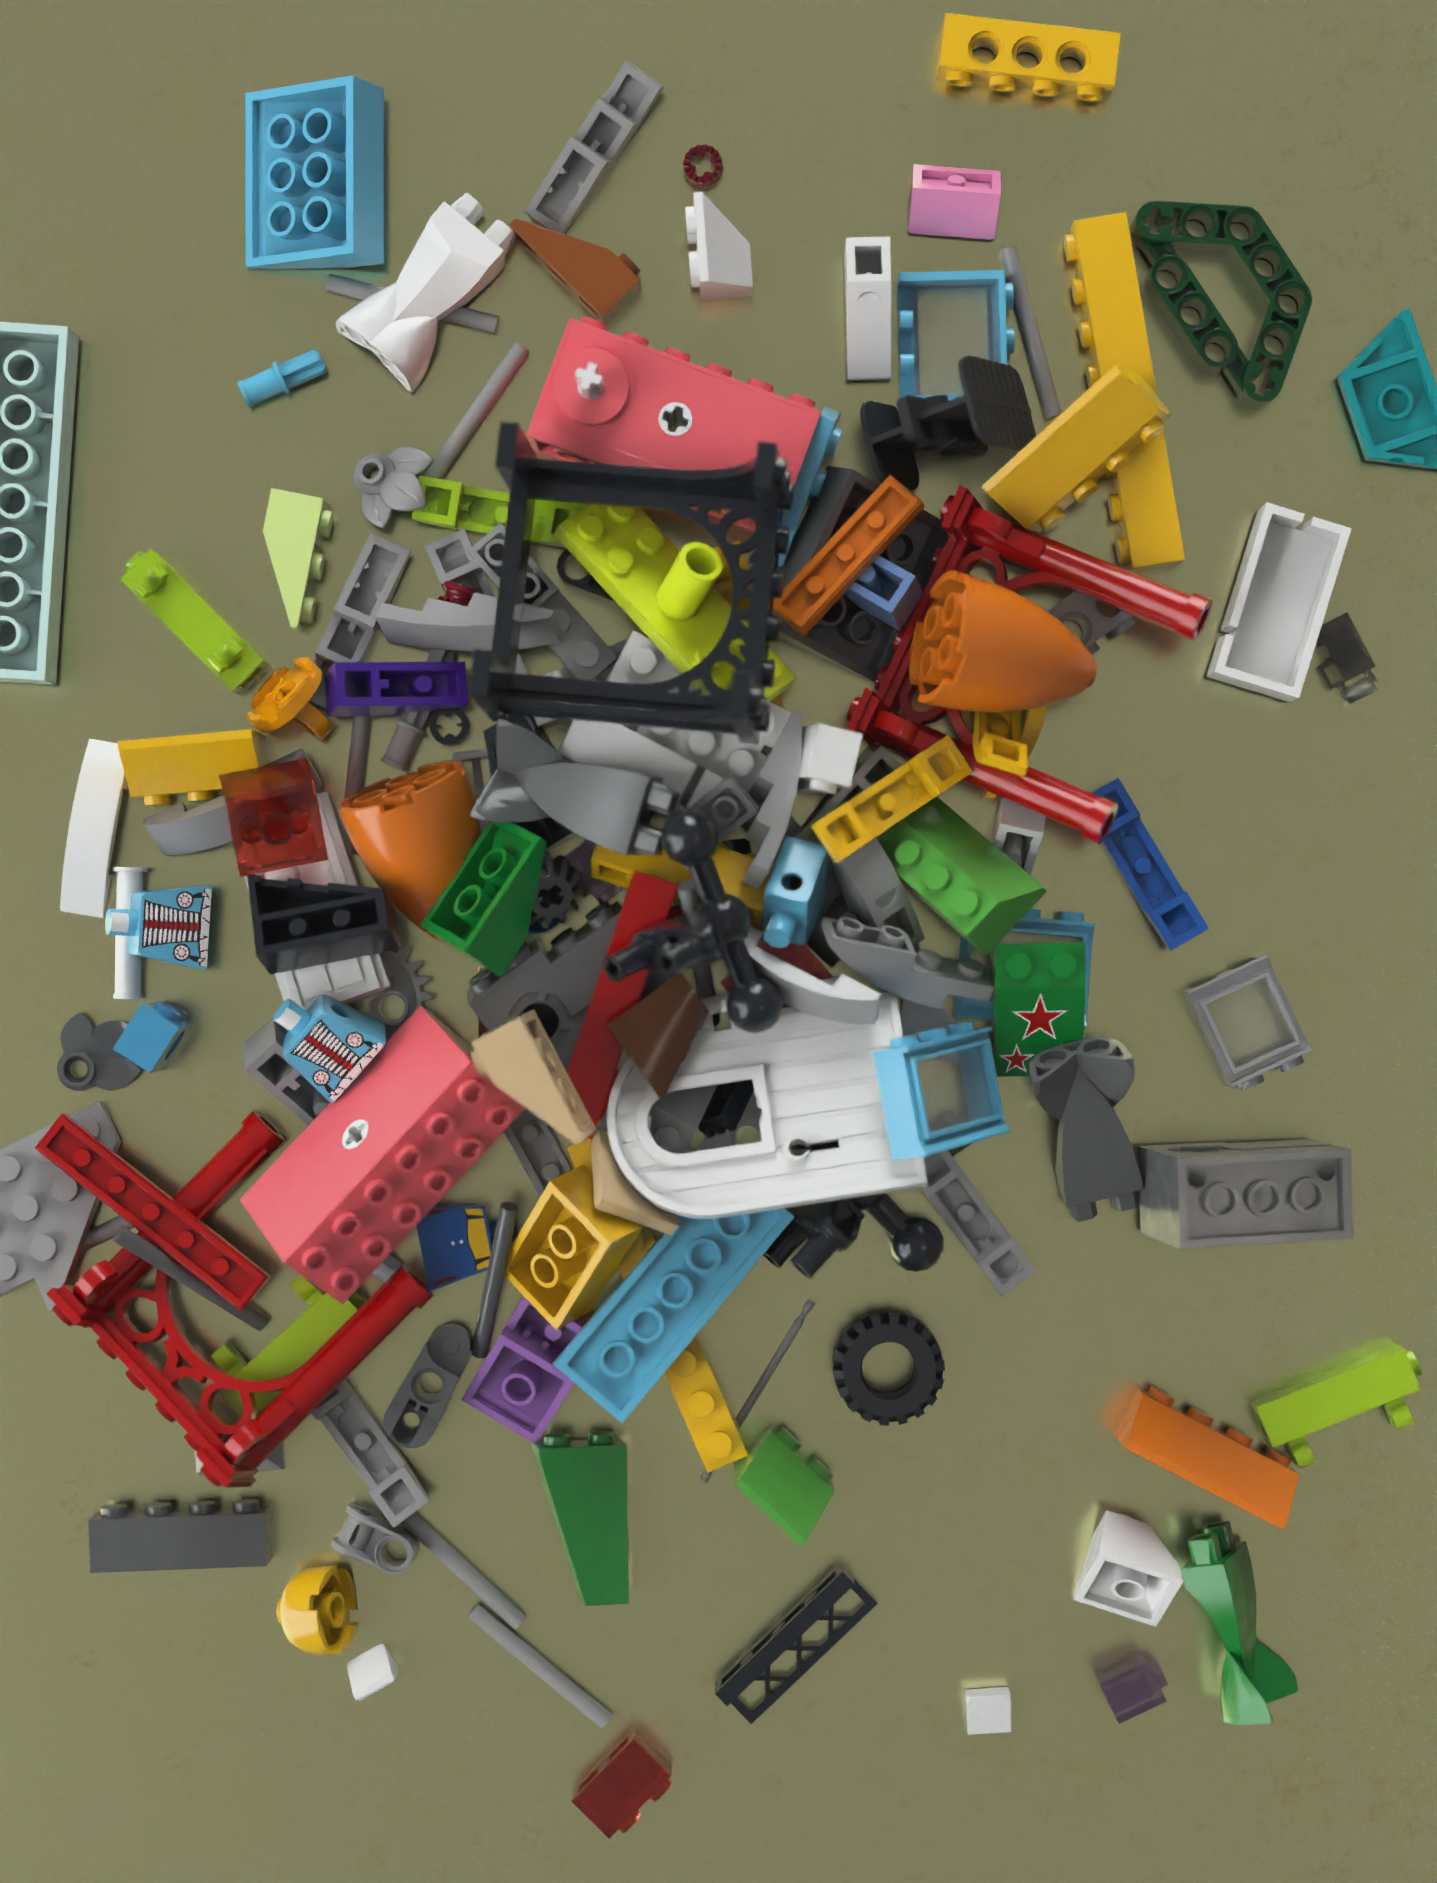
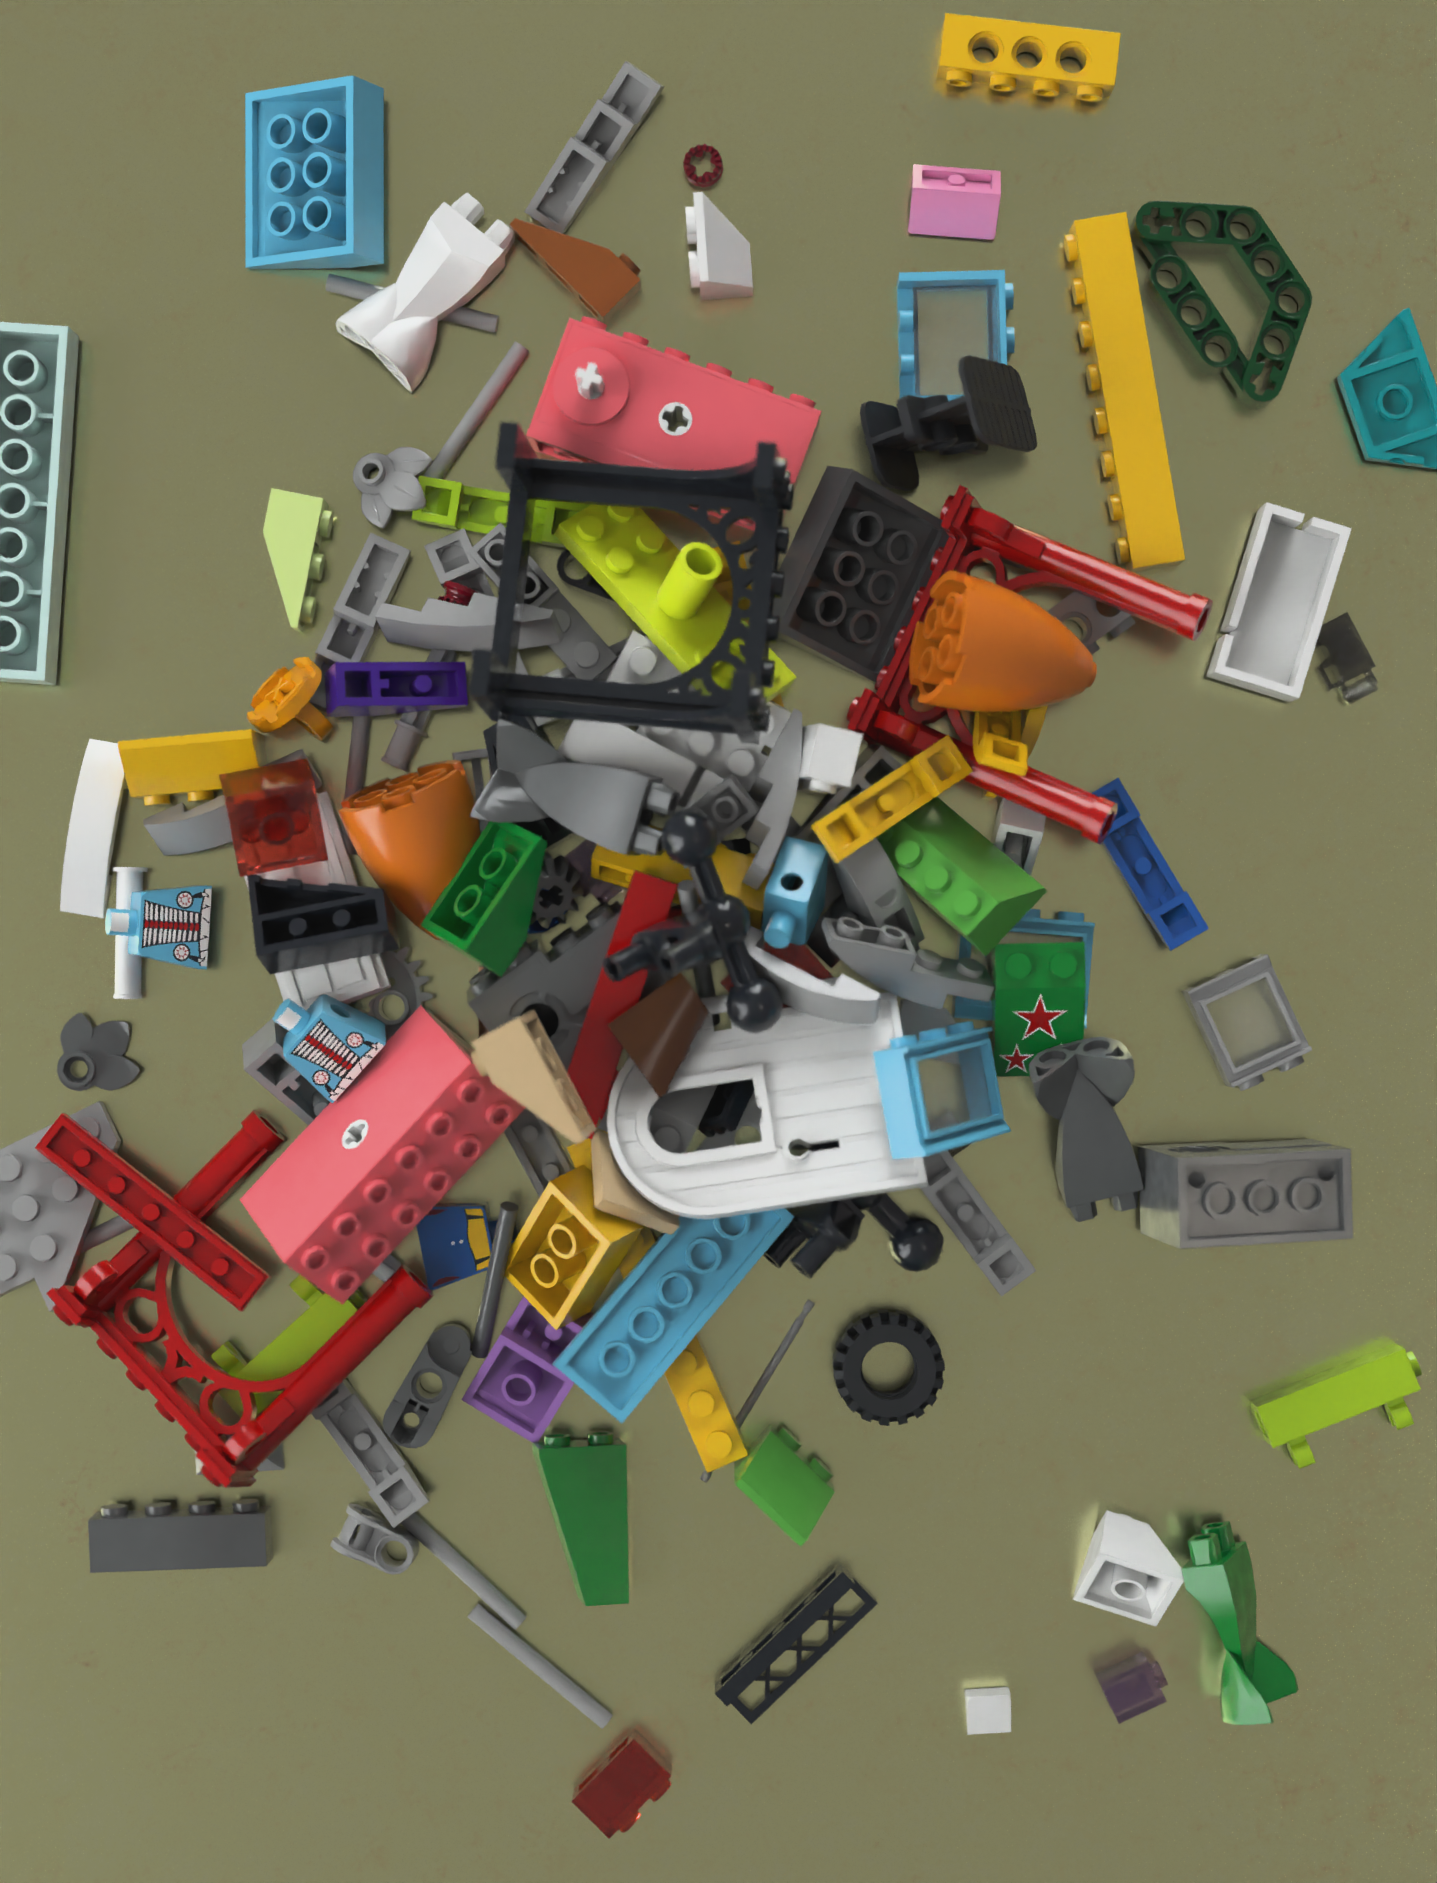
dark azure brick [113,1000,194,1073] -> none
dark grey bar [113,1226,268,1331] -> none
lime brick [120,548,269,695] -> none
medium azure axle [237,350,326,408] -> none
yellow cylinder [276,1566,357,1655] -> none
white slope [347,1643,399,1701] -> none
black bush [429,708,470,746] -> none
orange tile [773,475,925,637] -> none
medium azure wing [778,406,842,567] -> none
white slope [844,237,891,380] -> none
medium blue slope [844,556,923,631] -> none
yellow slope [981,365,1172,532] -> none
light grey bar [1000,246,1062,420] -> none
orange slope [1113,1386,1300,1530] -> none

